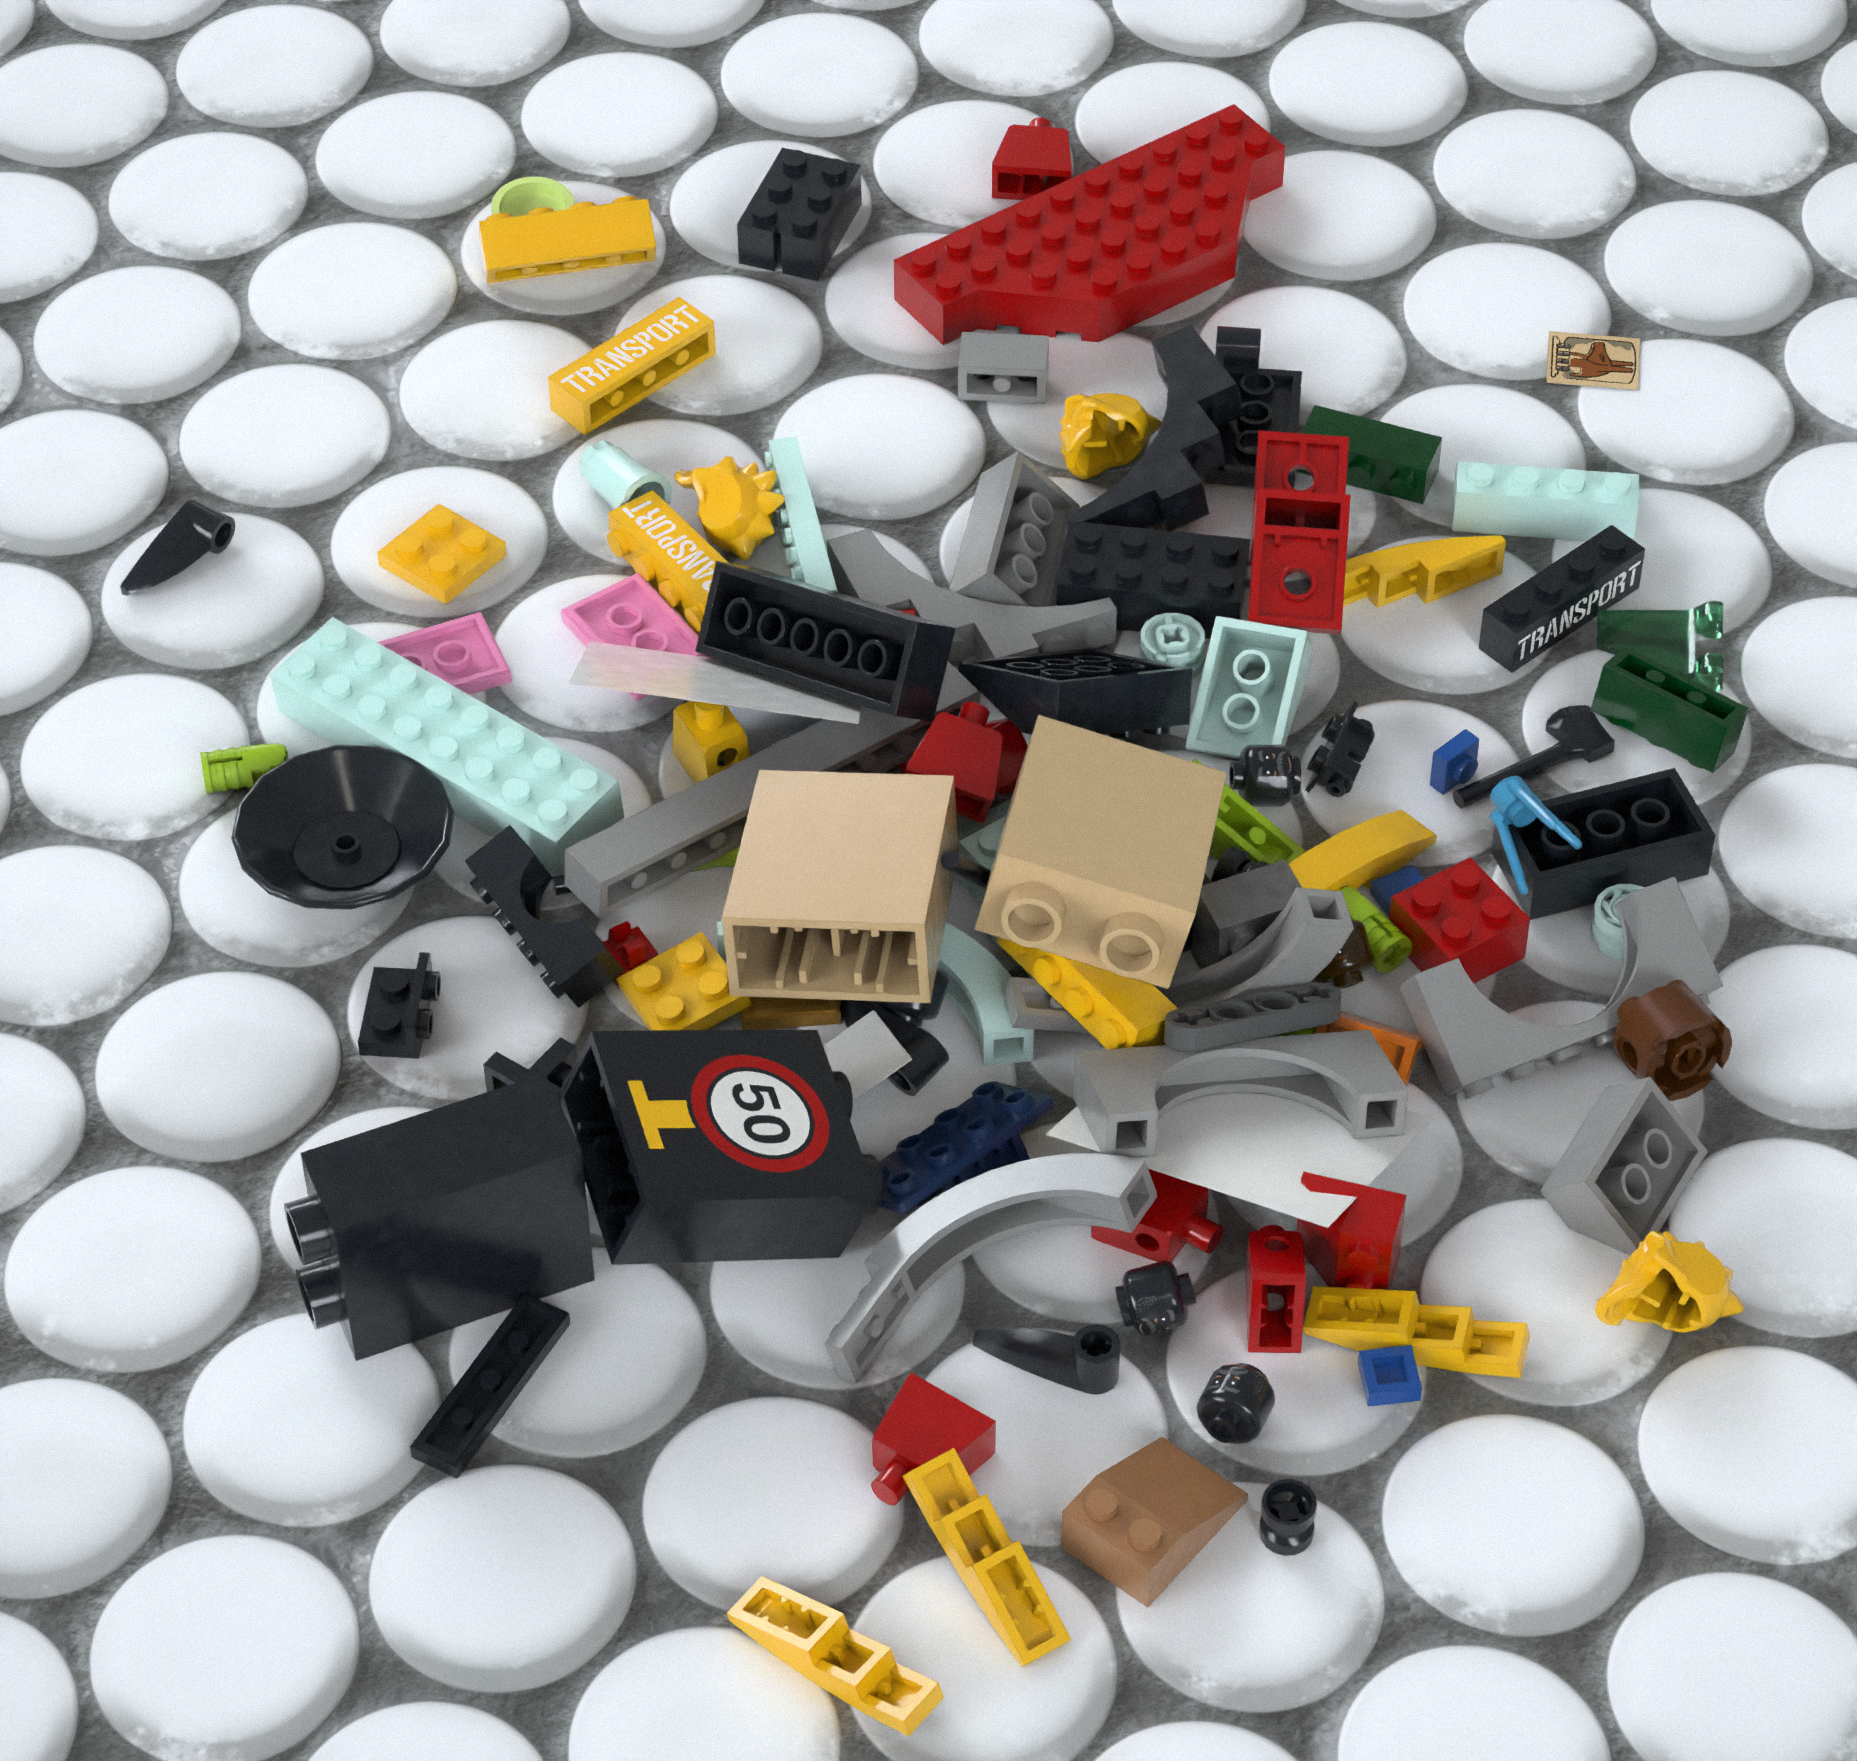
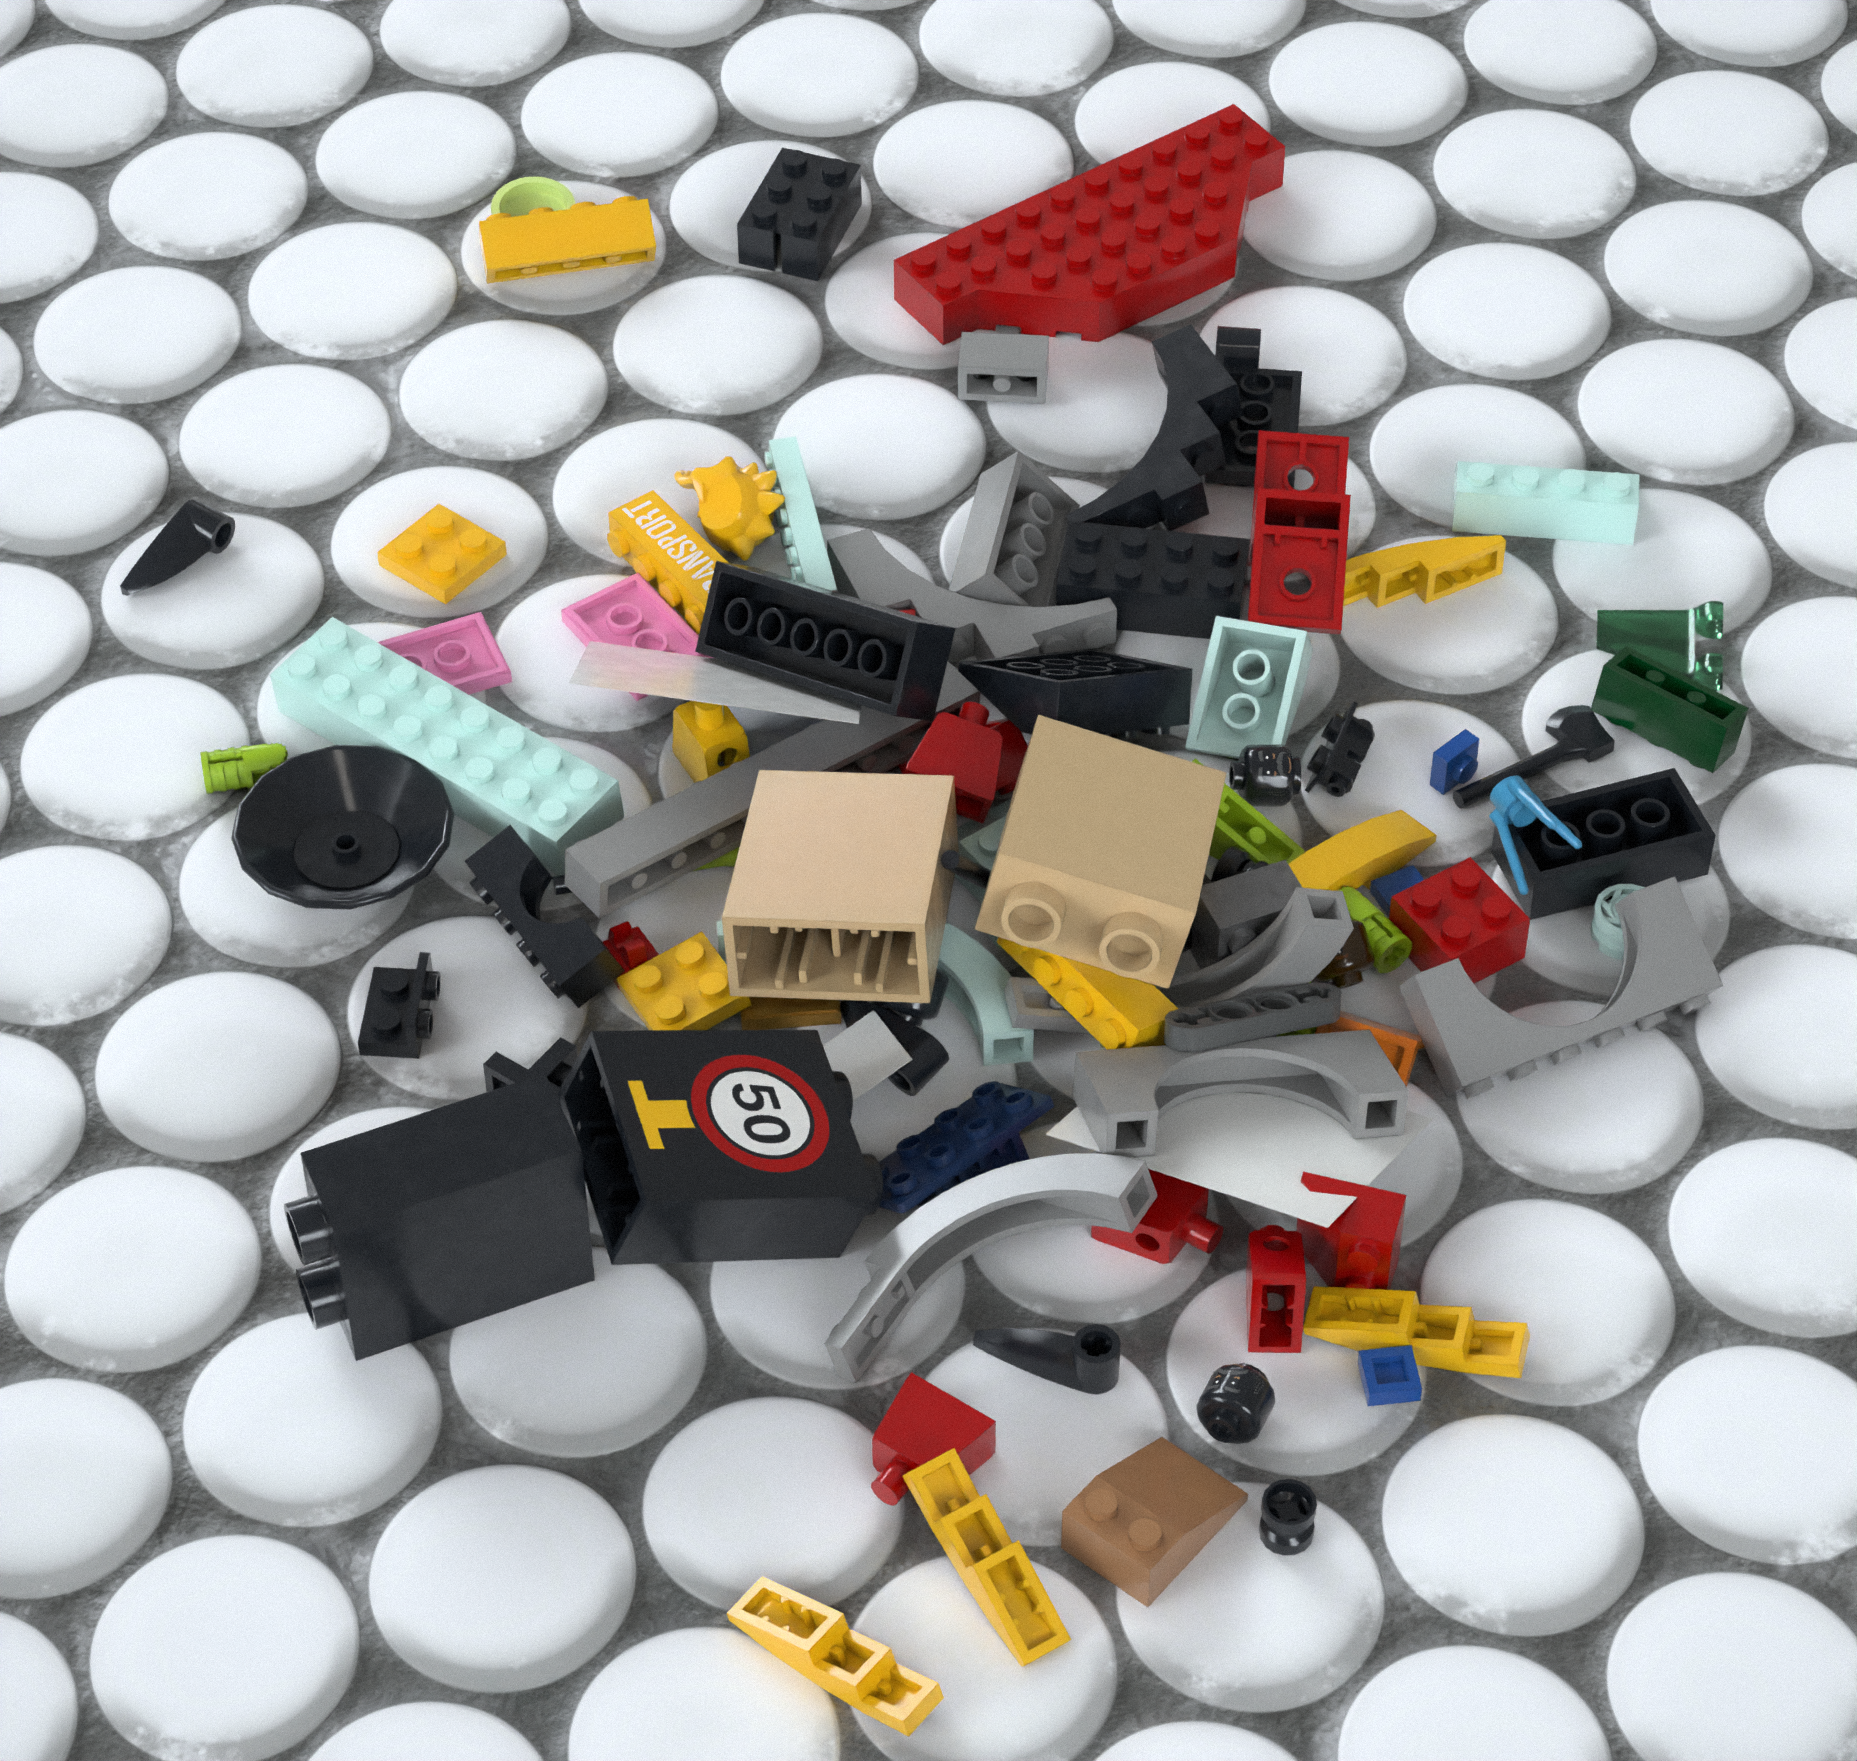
black tile [410,1293,570,1478] -> none
yellow brick [548,297,716,435] -> none
light aqua plant [579,440,672,509] -> none
red torso [992,117,1072,200] -> none
yellow head [1059,393,1161,479] -> none
black head [1115,1260,1197,1335] -> none
light aqua wheel [1140,613,1205,679] -> none
dark green brick [1296,405,1442,504] -> none
black brick [1478,525,1645,673] -> none
light grey slope [1540,1077,1708,1256] -> none
sticker [1546,331,1640,390] -> none
yellow head [1595,1231,1744,1333] -> none
reddish brown brick [1613,979,1732,1101] -> none

